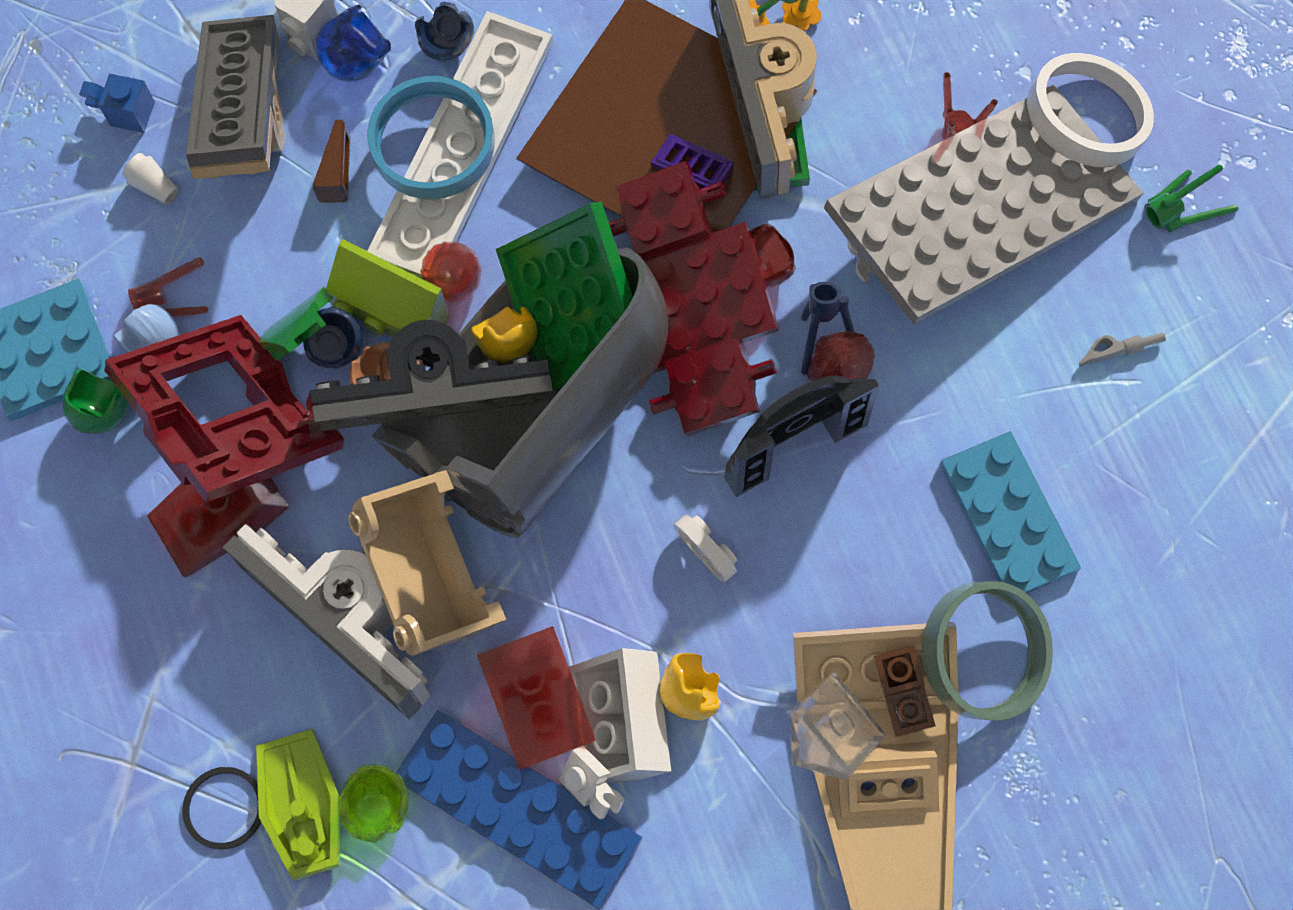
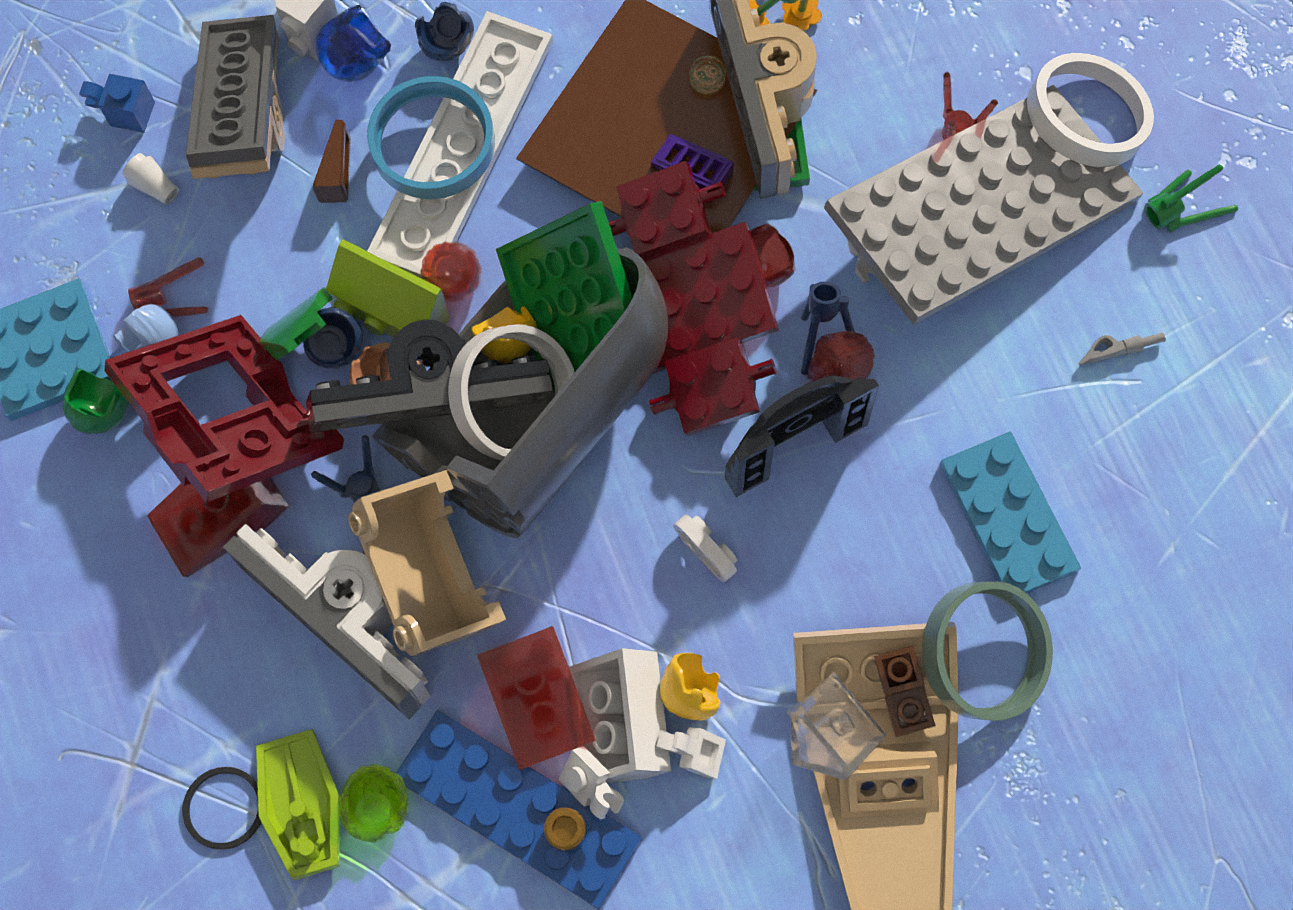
none -> dark blue plant [311,435,380,503]
none -> white piece [448,324,575,460]
none -> pearl gold tile [544,808,586,851]
none -> white plate [657,727,726,779]
none -> clear orange tile [689,56,726,94]

